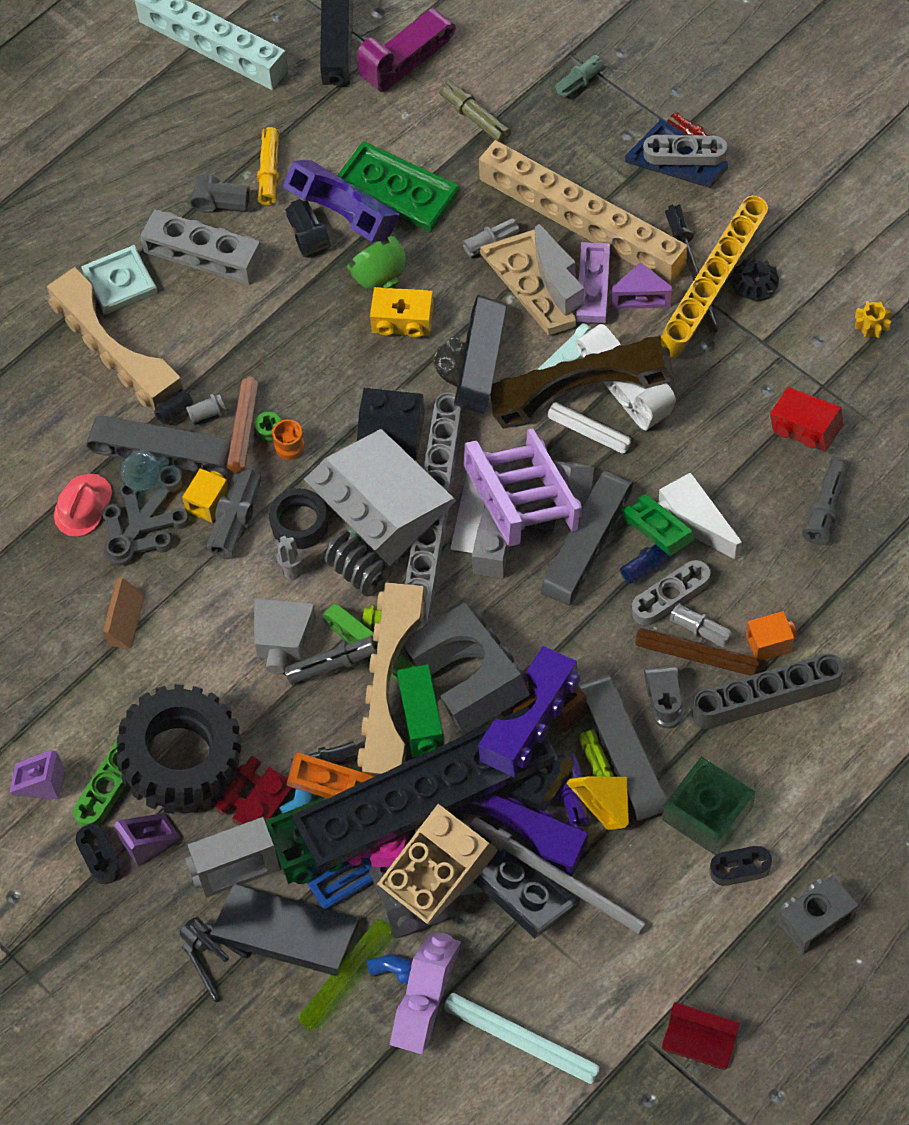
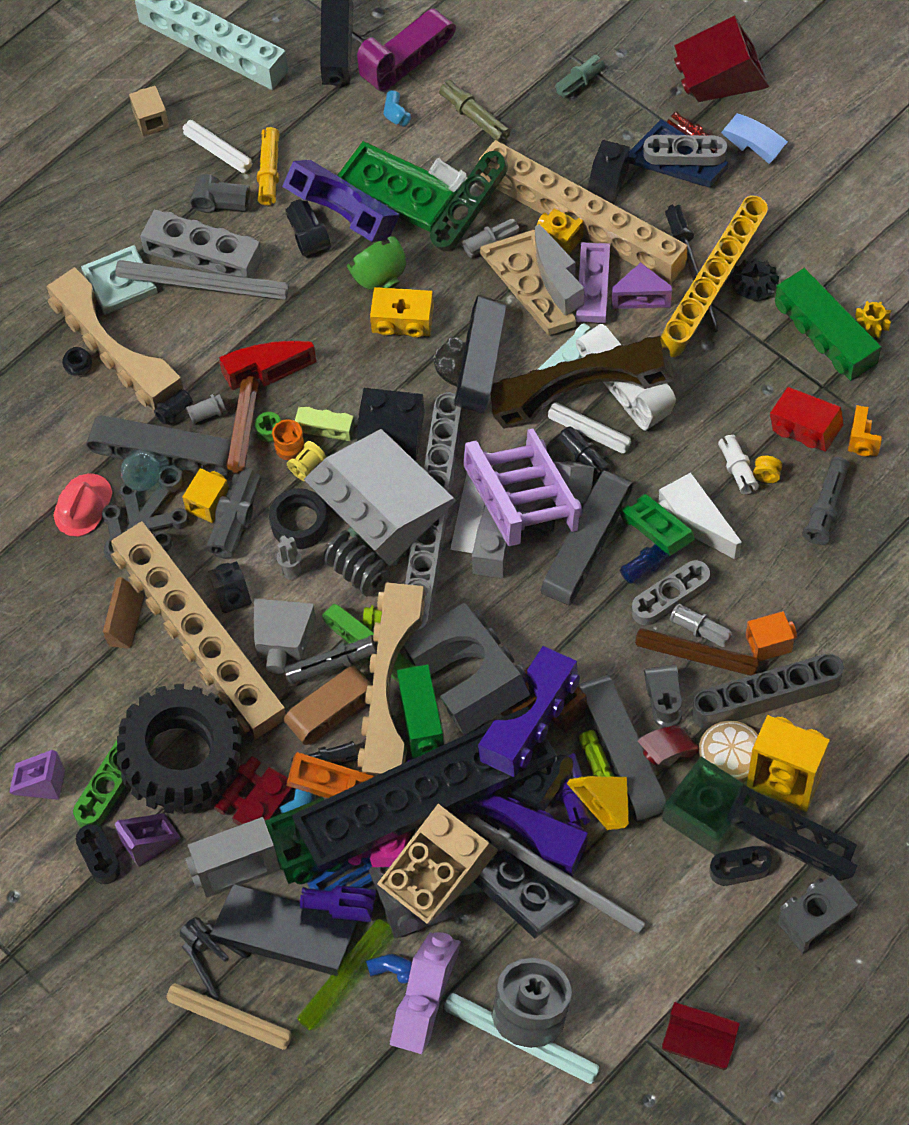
none -> black plate [62,347,92,376]
none -> tan brick [111,521,286,740]
none -> light grey axle [116,260,288,300]
none -> tan brick [129,86,170,136]
none -> tan axle [166,983,292,1050]
none -> white axle [182,120,252,173]
none -> black bracket [208,561,252,613]
none -> red slope [219,341,317,391]
none -> medium nougat beam [284,666,372,745]
none -> light yellow bush [287,441,326,481]
none -> yellowish green piece [295,407,355,441]
none -> dark purple arm [300,885,377,923]
none -> dark azure arm [384,90,411,126]
none -> white pin [428,158,485,196]
none -> dark green beam [430,151,508,251]
none -> dark grey wheel [491,958,572,1048]
none -> yellow brick [537,208,583,255]
none -> black axle [559,426,611,479]
none -> black slope [587,140,630,205]
none -> dark red slope [638,726,699,766]
none -> dark red slope [674,15,769,102]
none -> dish [699,721,758,782]
none -> white pin [718,435,759,494]
none -> light blue slope [721,113,788,164]
none -> black fence [726,785,858,881]
none -> yellow brick [747,715,830,812]
none -> yellow bush [753,456,783,483]
none -> green brick [775,267,881,381]
none -> light orange bracket [848,405,882,456]

